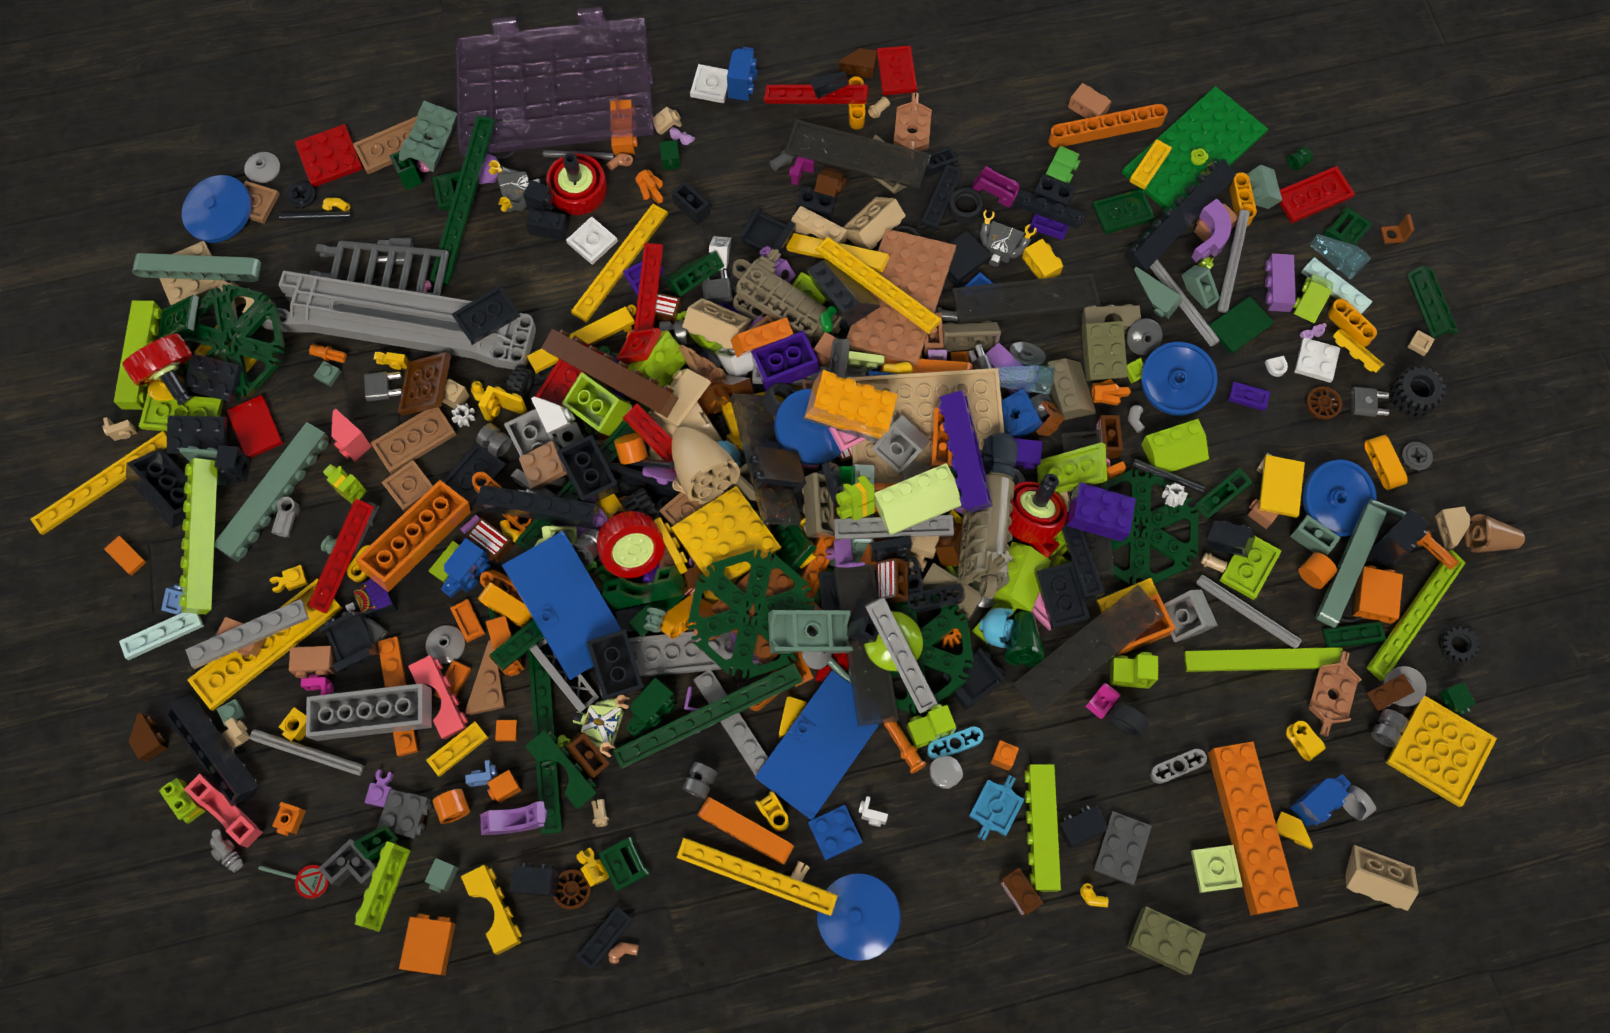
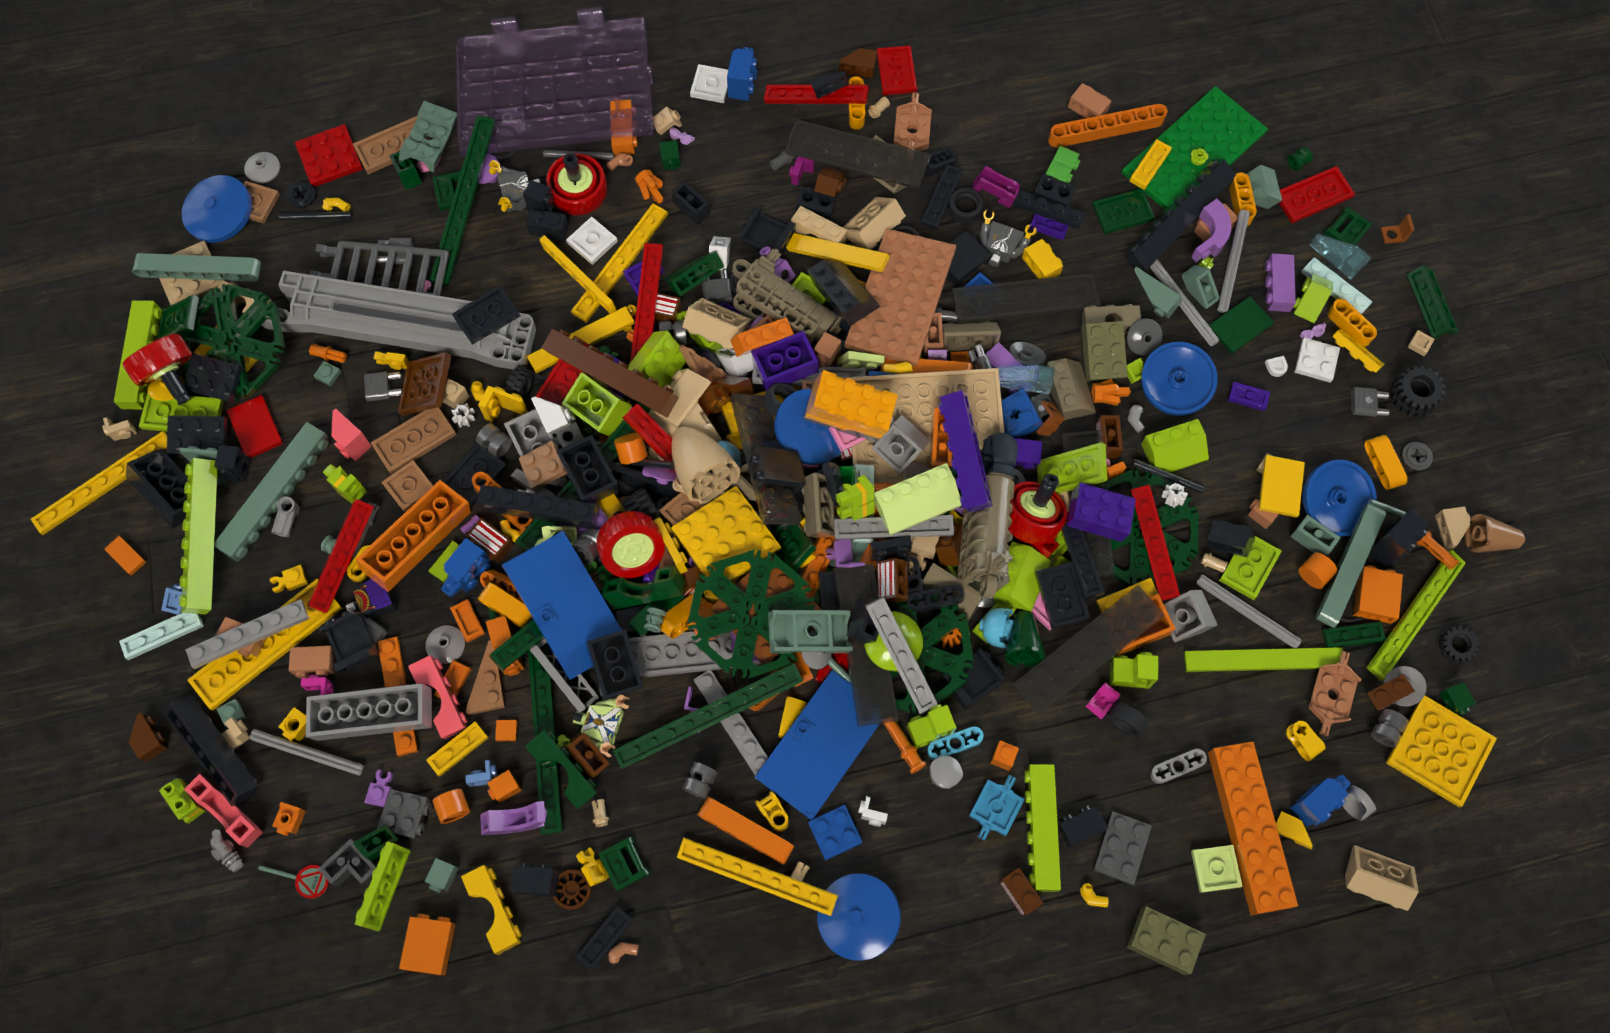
red tile [616,328,662,363] -> none
dark green hinge [625,678,676,737] -> none
yellow tile [816,237,941,334] -> none
green arm [819,306,837,333] -> none
dark grey hinge [829,339,850,378] -> none
dark green slope [1195,468,1255,519] -> none
reddish brown wheel [1306,386,1342,421] -> none
none -> yellow tile [540,235,616,314]
none -> red plate [1131,485,1180,601]

